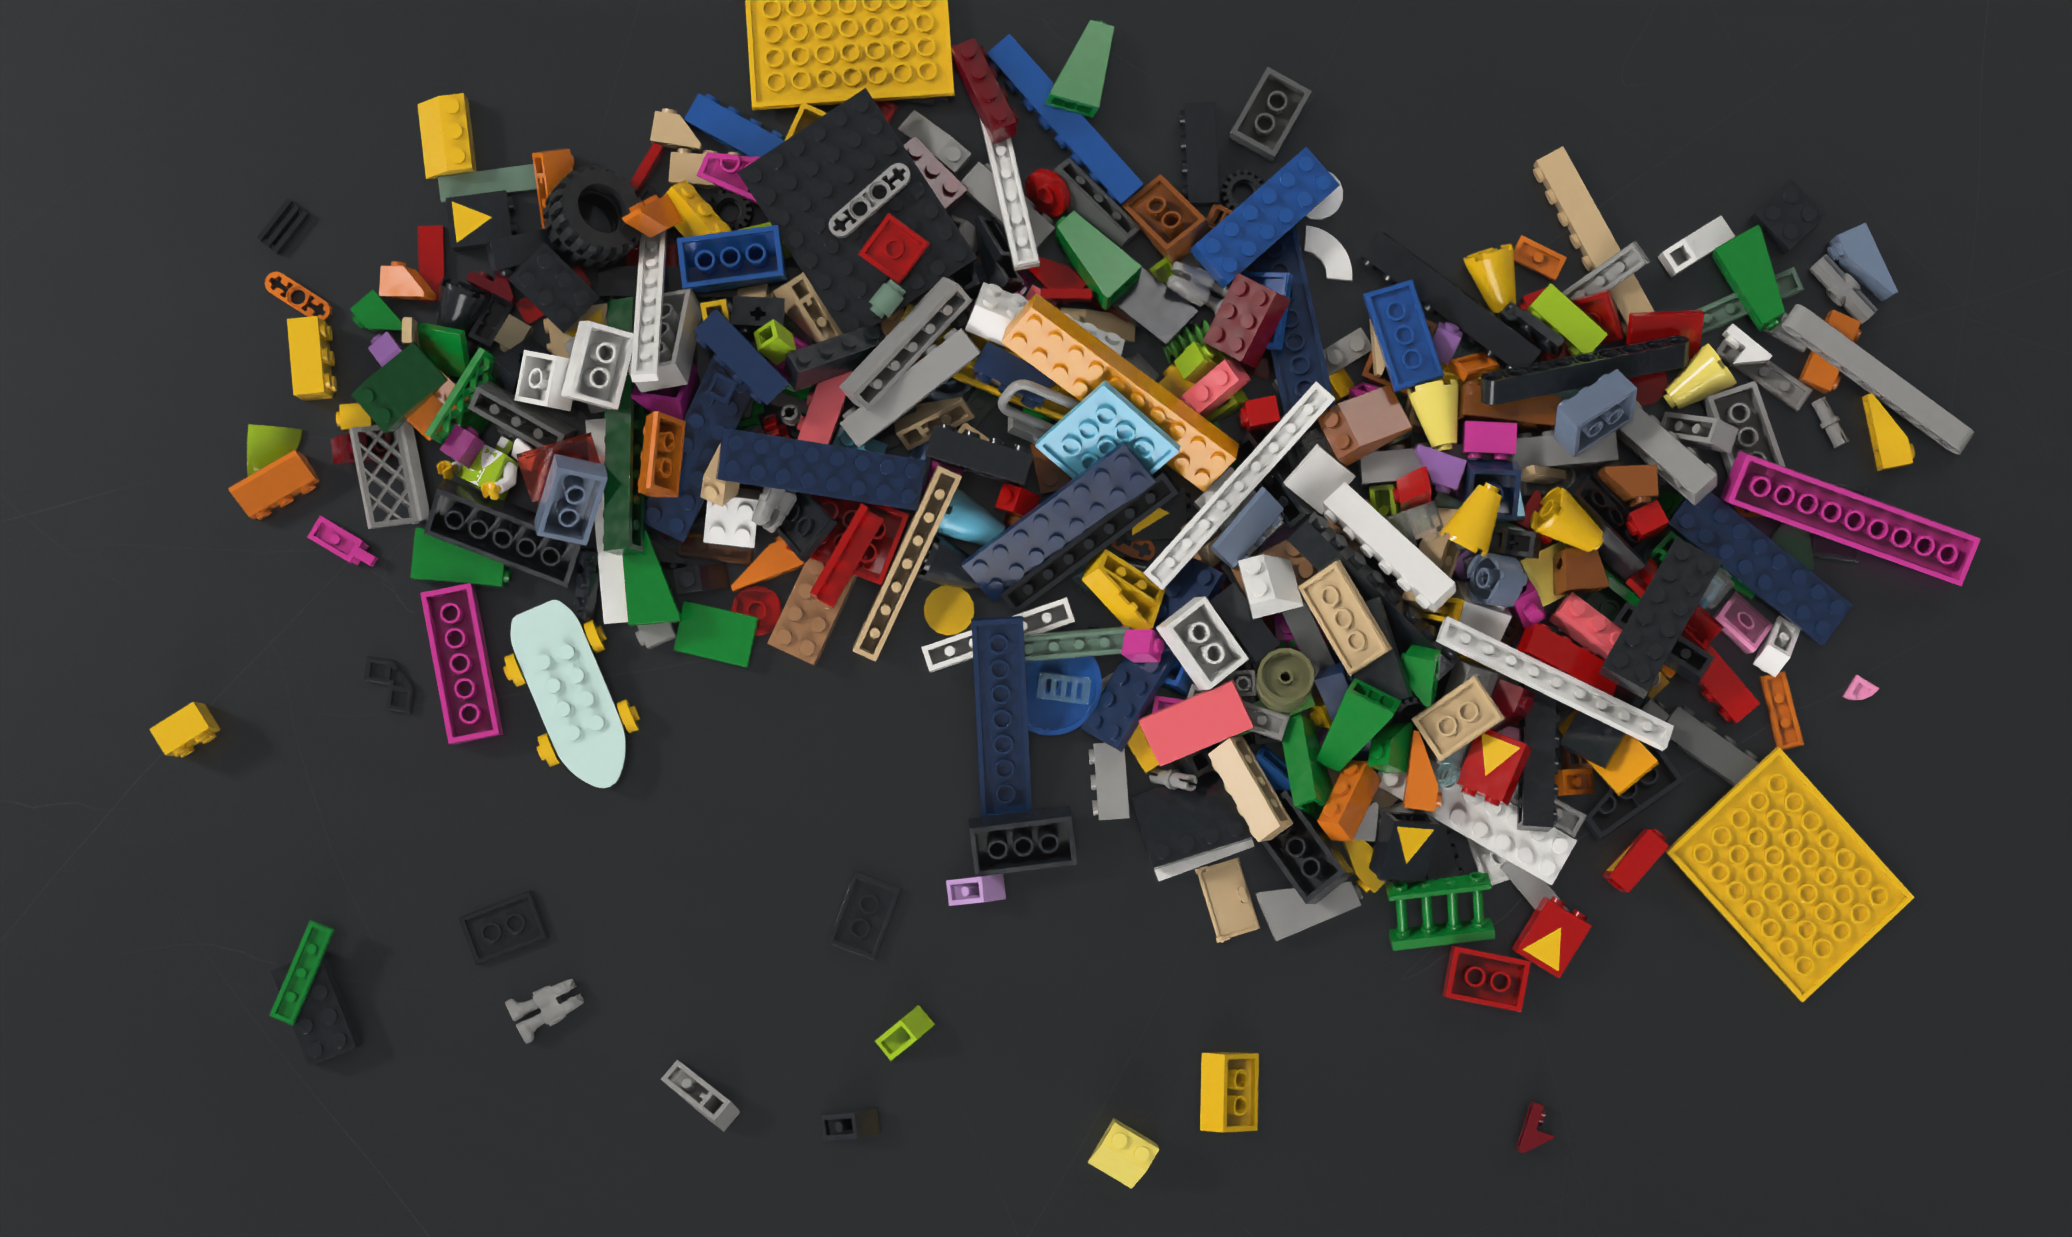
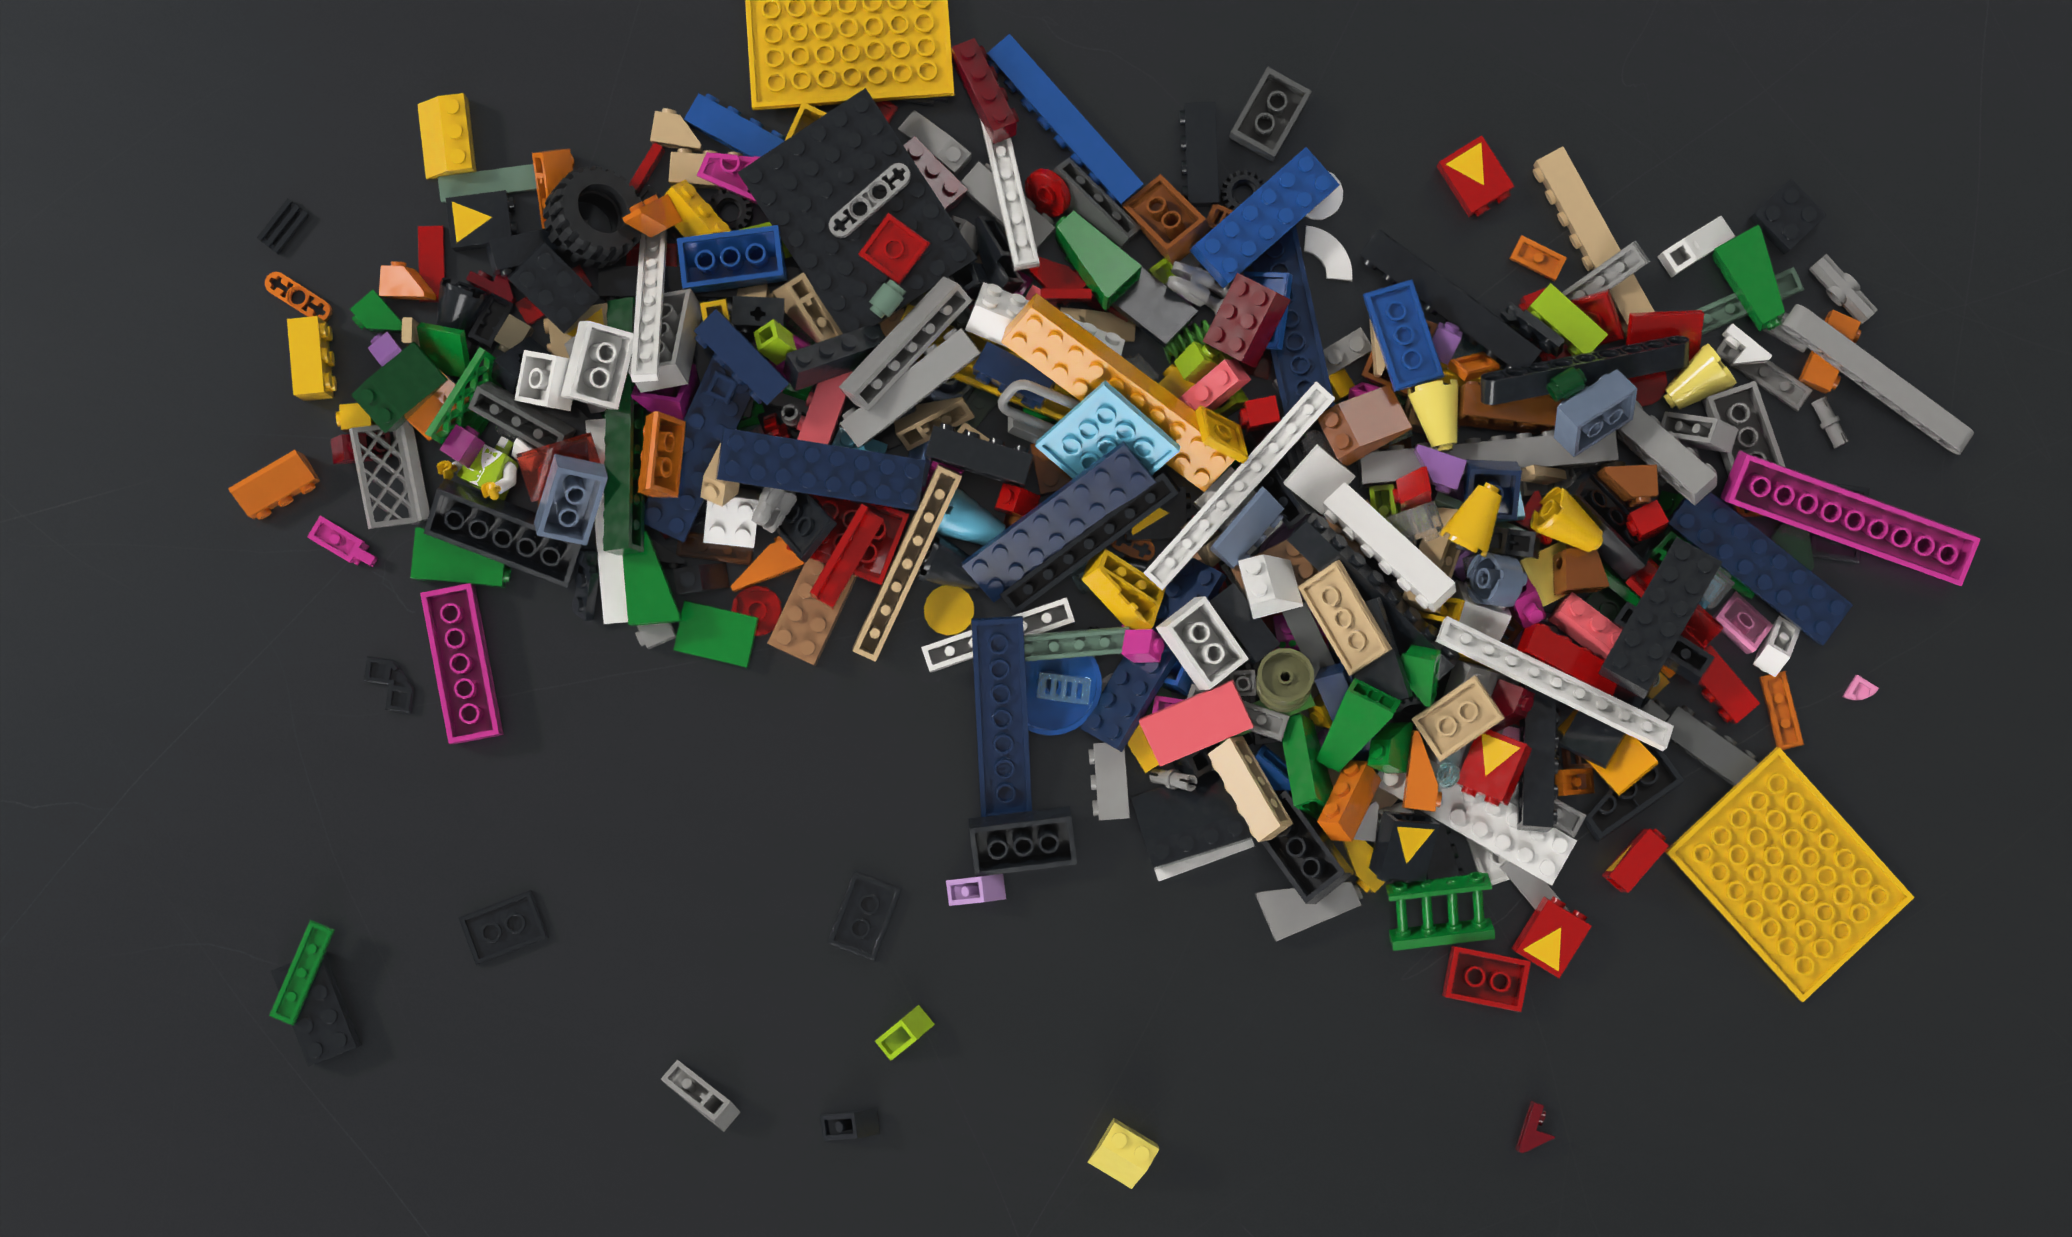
yellow brick [149,702,221,758] -> none
lime brick [247,424,303,476] -> none
light aqua piece [503,600,640,788] -> none
light grey piece [505,979,585,1044] -> none
green slope [1045,20,1114,118] -> none
tan door [1195,857,1260,943] -> none
yellow slope [1200,1052,1259,1133] -> none
dark pink brick [1461,421,1517,461] -> none
yellow cone [1463,244,1516,317] -> none
sand blue slope [1827,223,1898,301] -> none
yellow slope [1862,393,1915,471] -> none
none -> yellow tile [1195,405,1249,464]
none -> red brick [1436,135,1514,217]
none -> dark green brick [1546,366,1587,402]

